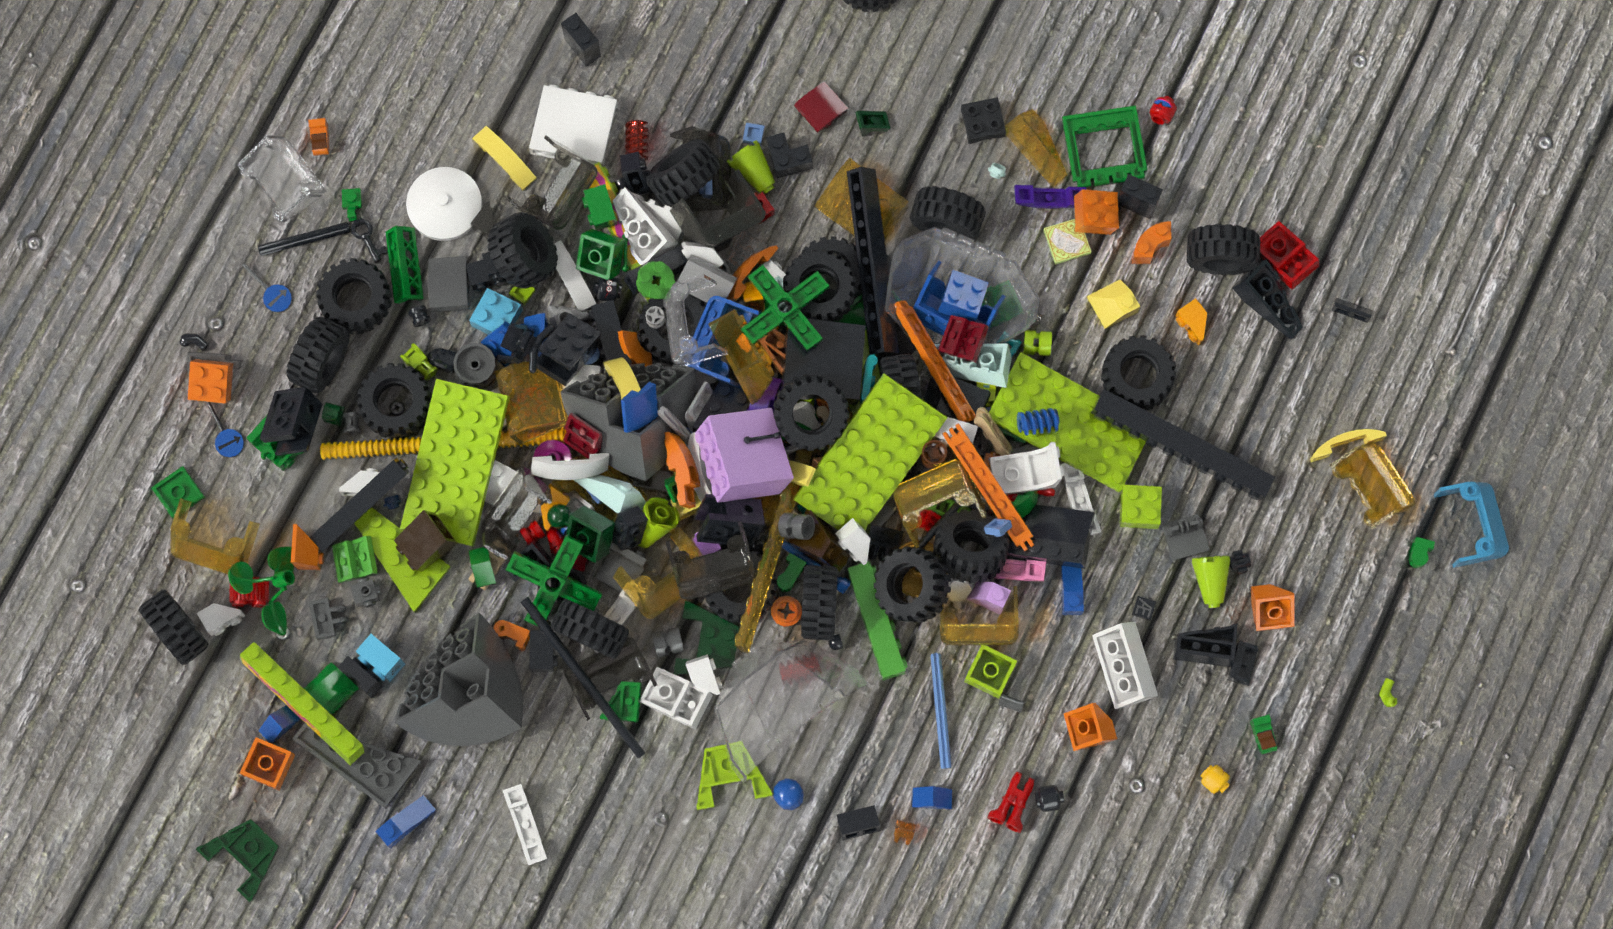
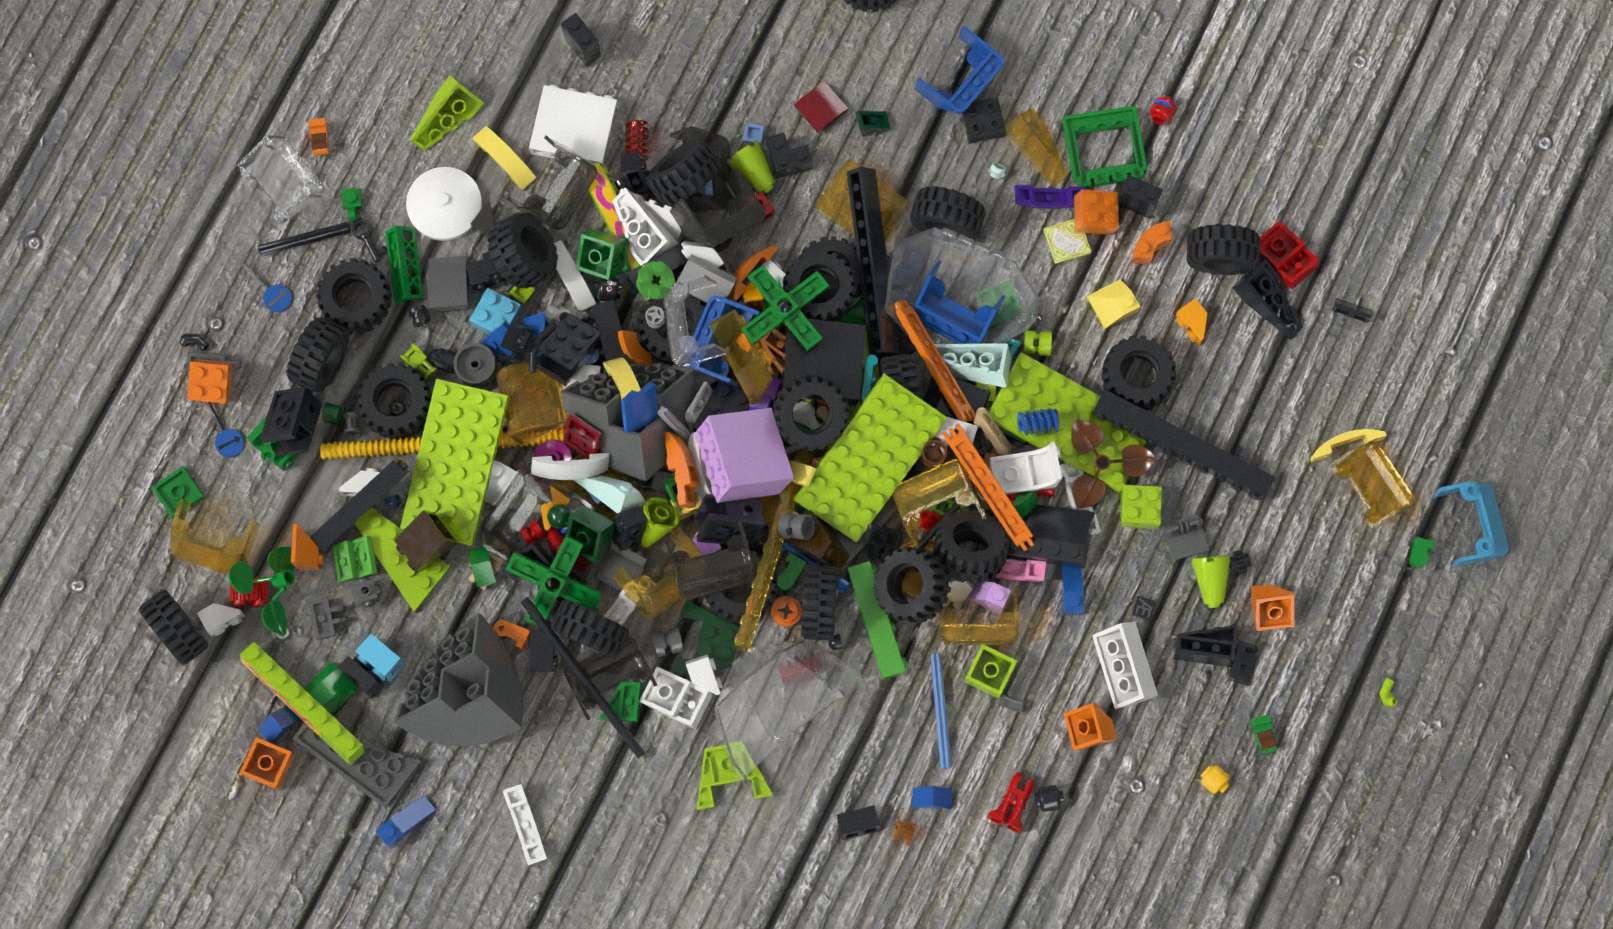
dark green wing [196,819,280,903] -> none
green brick [582,184,617,230] -> none
black hinge [744,432,781,444] -> none
blue hair [773,778,804,810] -> none
white slope [836,518,870,565] -> none
brick [938,270,989,322] -> none
dark red slope [938,315,989,363] -> none
medium blue plate [984,518,1012,537] -> none
none -> lime wedge [410,75,484,151]
none -> blue windscreen [914,26,1004,114]
none -> reddish brown plant [1071,420,1156,508]

